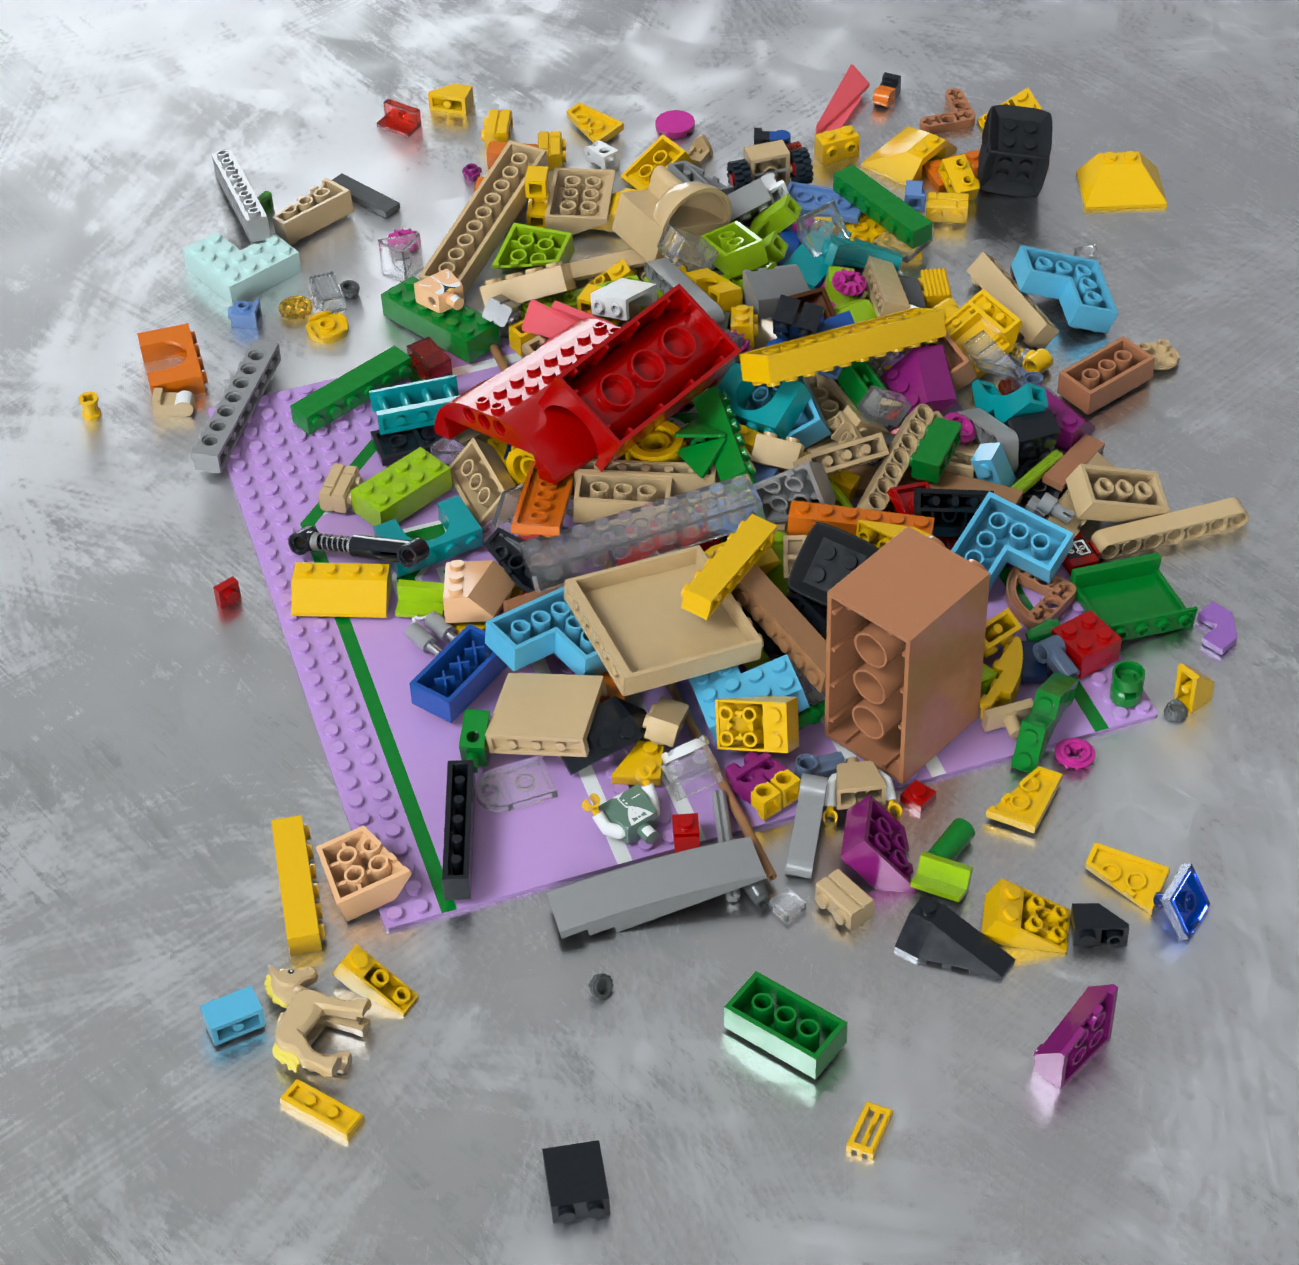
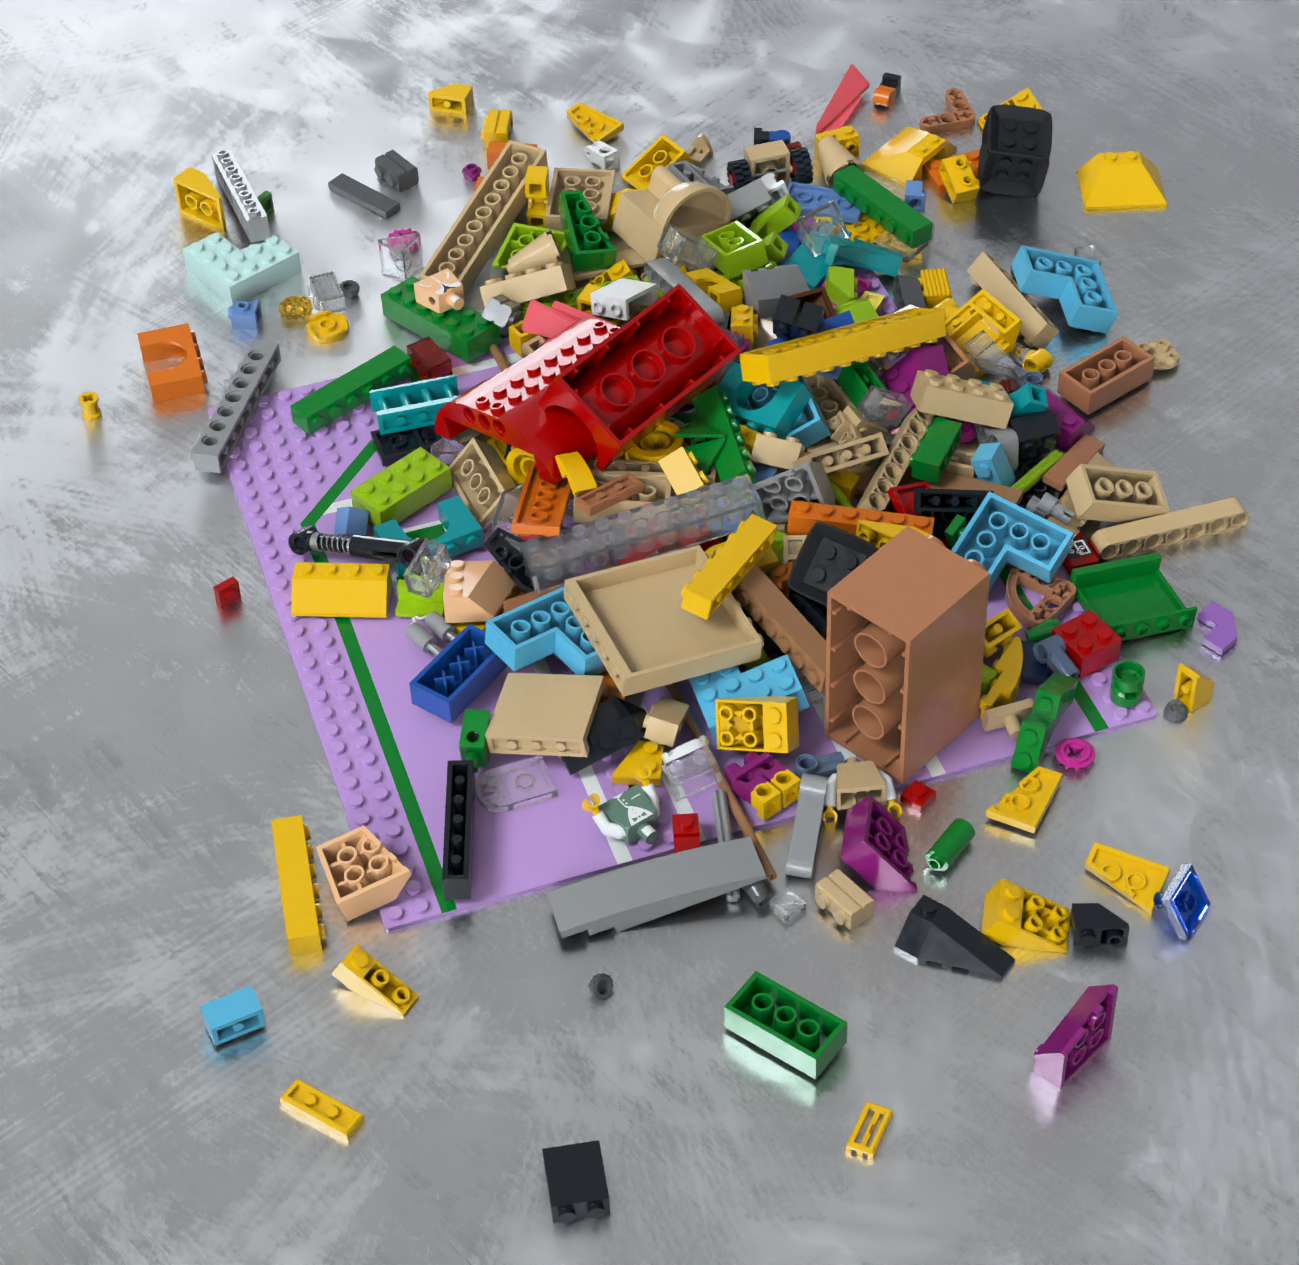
tan leg [151,388,196,418] -> none
tan animal [264,965,372,1078] -> none
tan wedge [272,178,354,245] -> none
tan brick [318,463,363,514] -> none
clear red panel [377,99,422,137] -> none
yellow brick [538,131,566,171] -> none
dark pink tile [655,110,695,139] -> none
green pin [798,700,825,730] -> none
dark pink gear [832,268,867,296] -> none
tan brick [862,256,911,317] -> none
lime panel [910,851,974,902] -> none
yellow brick [926,192,969,223] -> none
none -> yellow slope [173,167,227,232]
none -> medium blue panel [334,507,369,536]
none -> dark grey brick [374,150,419,192]
none -> clear brick [403,538,451,599]
none -> tan cone [506,229,566,275]
none -> yellow slope [555,452,598,495]
none -> green wedge [558,190,617,272]
none -> nougat tile [574,473,645,517]
none -> yellow brick [658,446,710,506]
none -> dark orange plate [771,561,794,599]
none -> tan cone [817,136,865,188]
none -> tan brick [910,369,1014,429]
none -> green plate [945,514,967,547]

